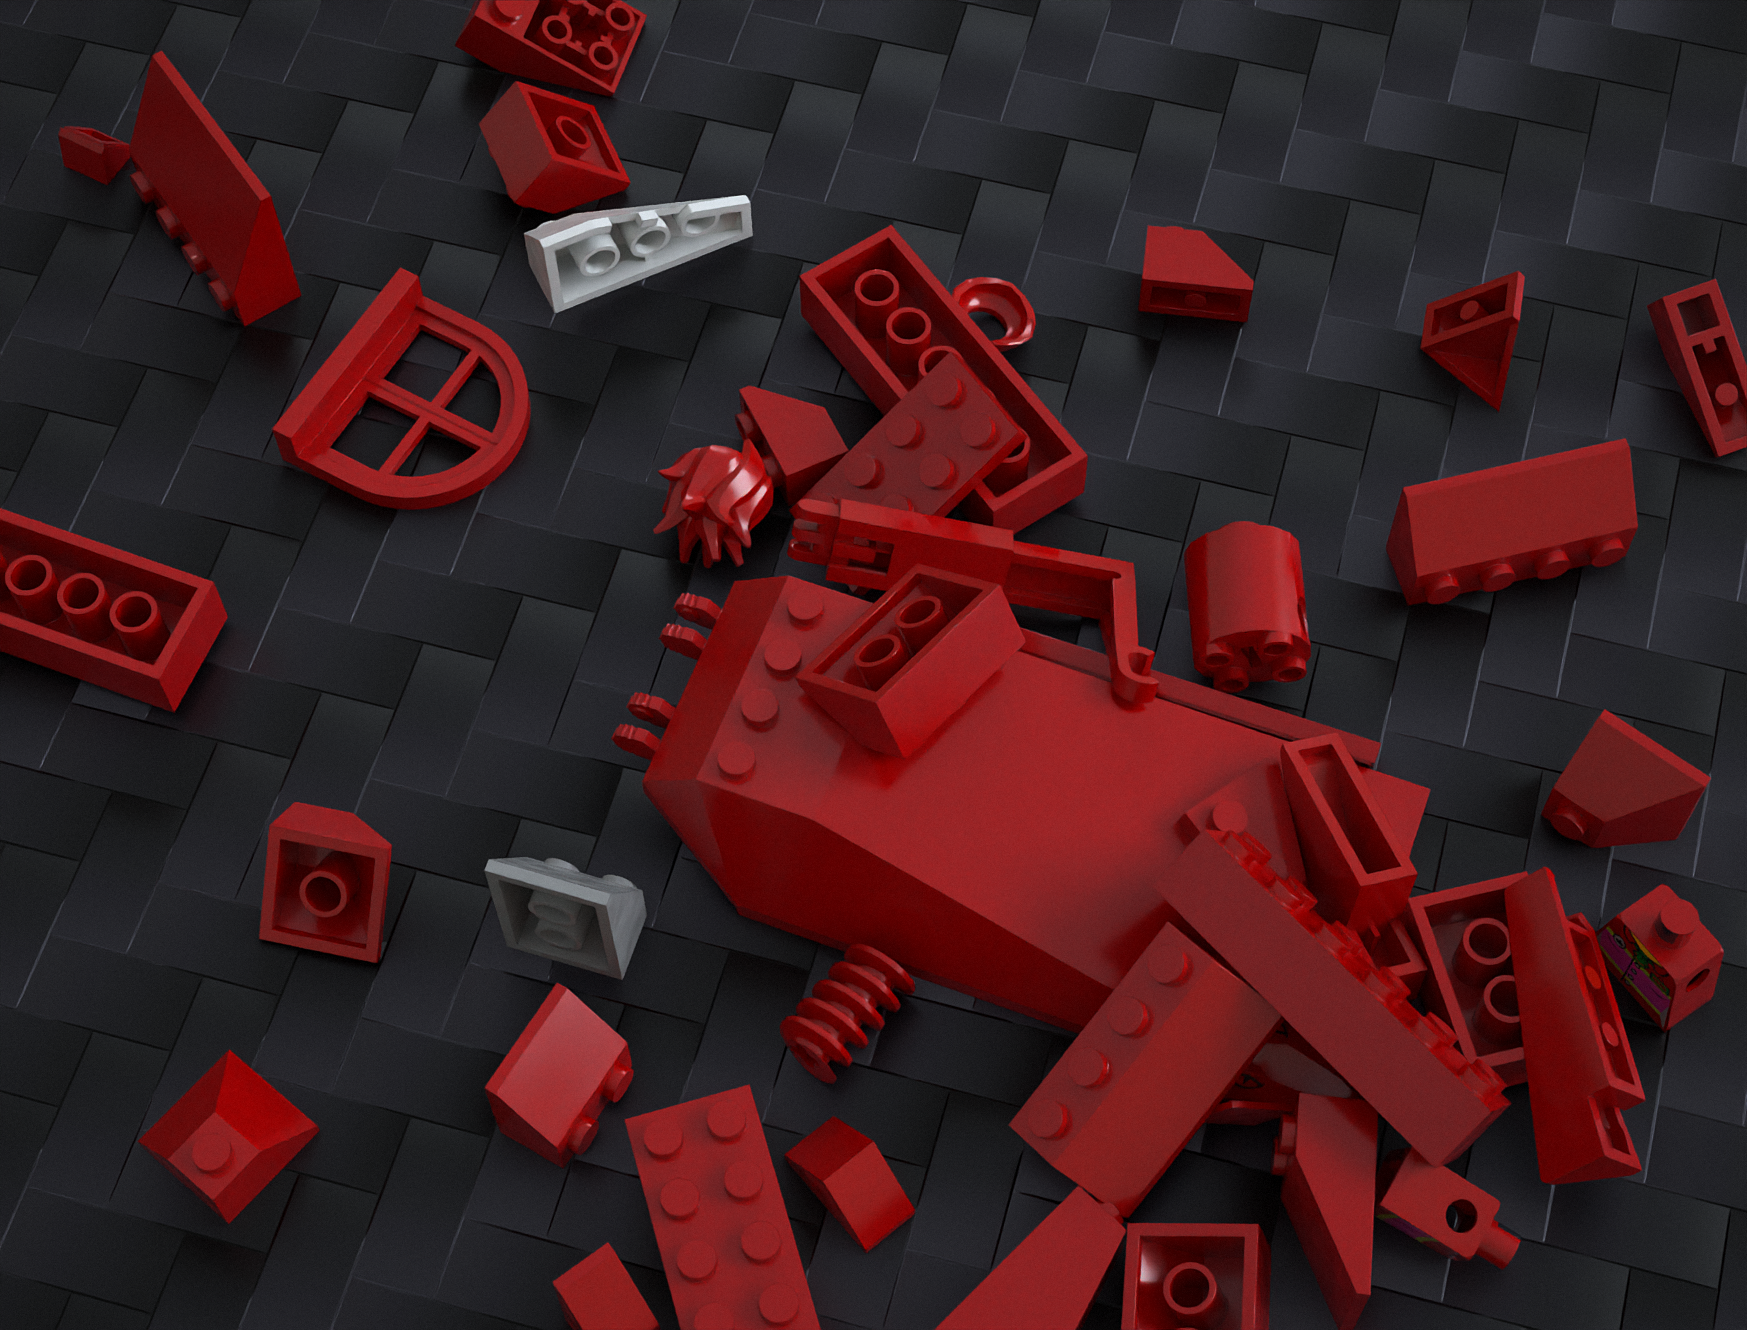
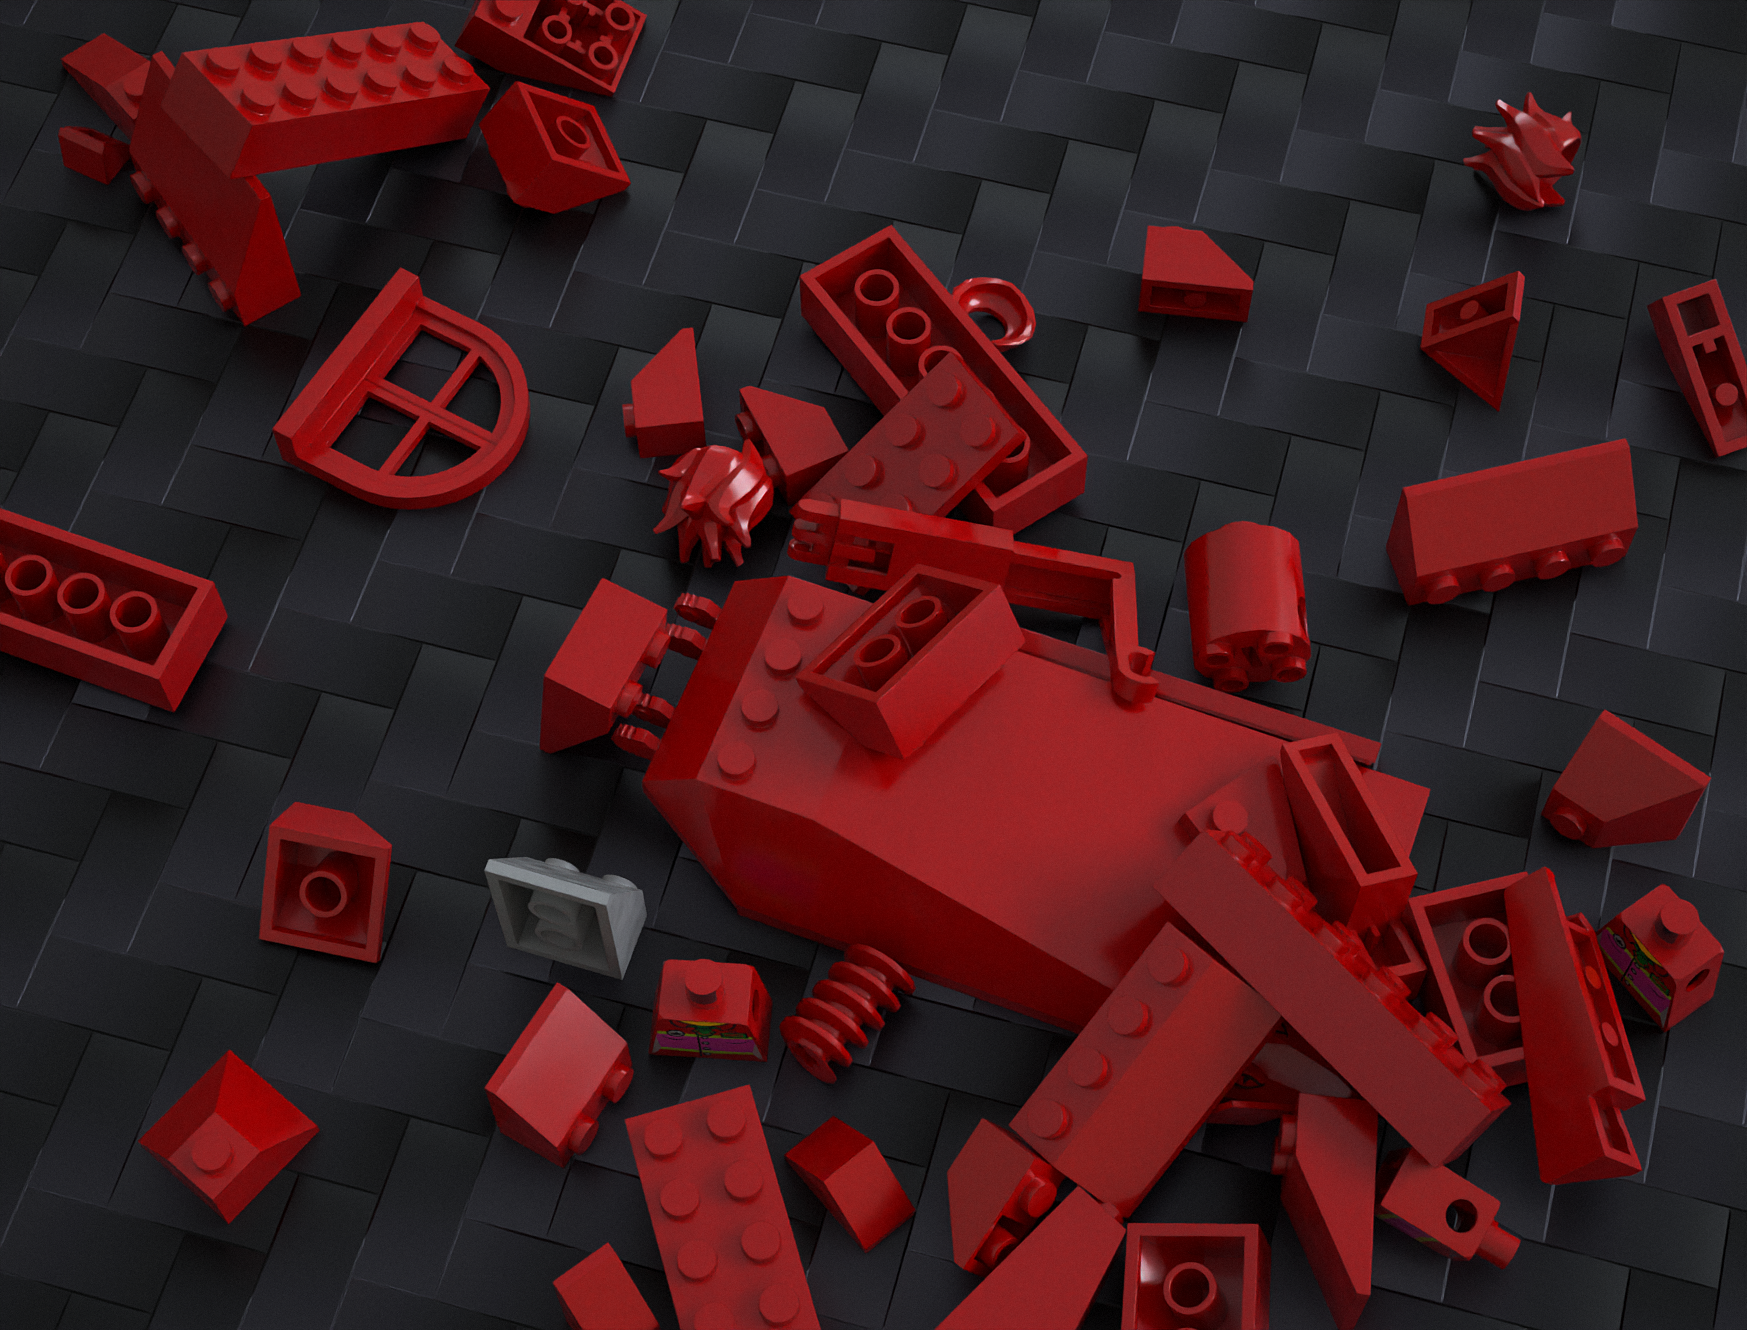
white wedge [524,195,753,313] -> none
none -> red slope [60,33,150,141]
none -> red brick [160,22,490,179]
none -> red slope [539,578,671,754]
none -> red slope [622,328,706,459]
none -> red torso [649,959,773,1062]
none -> red slope [947,1118,1066,1278]
none -> red hair [1463,92,1581,211]

